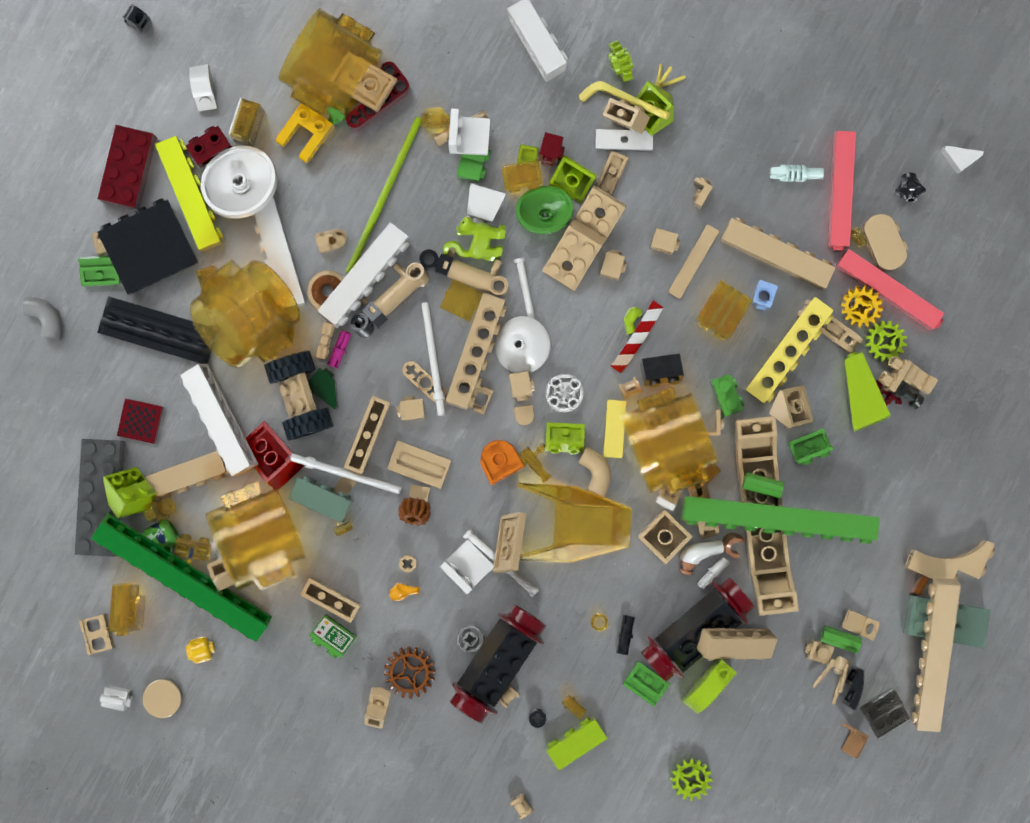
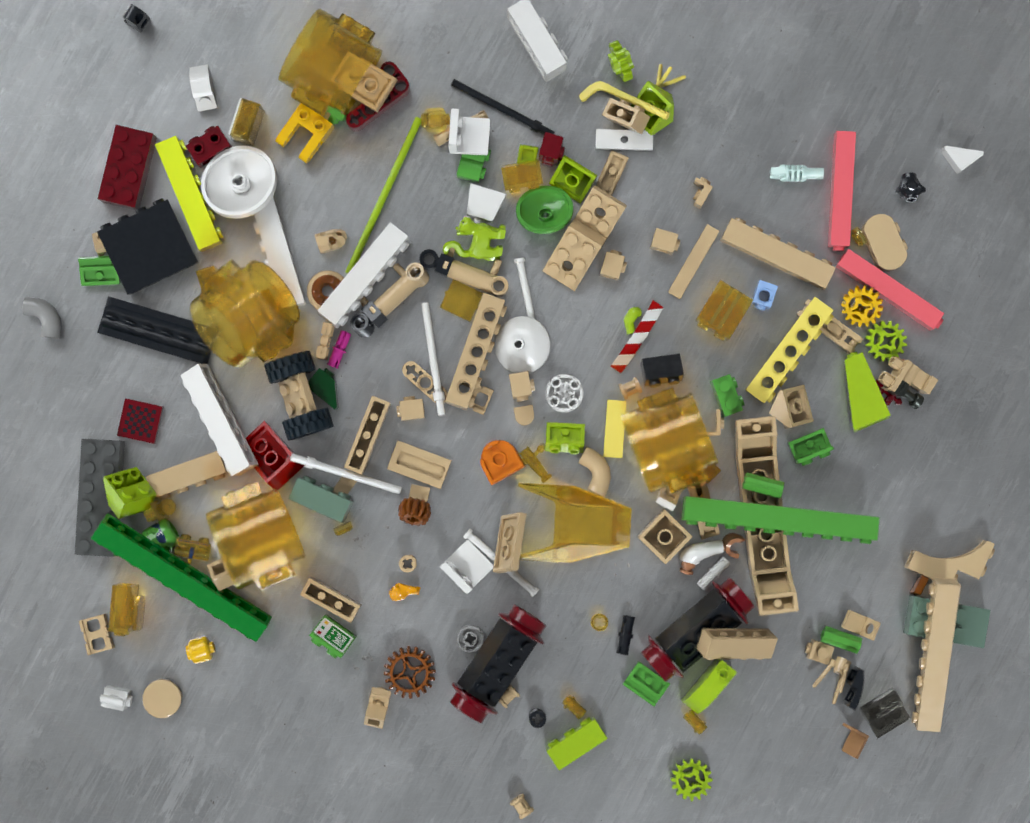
none -> black bar [451,79,555,134]
none -> clear yellow pin [683,710,707,734]

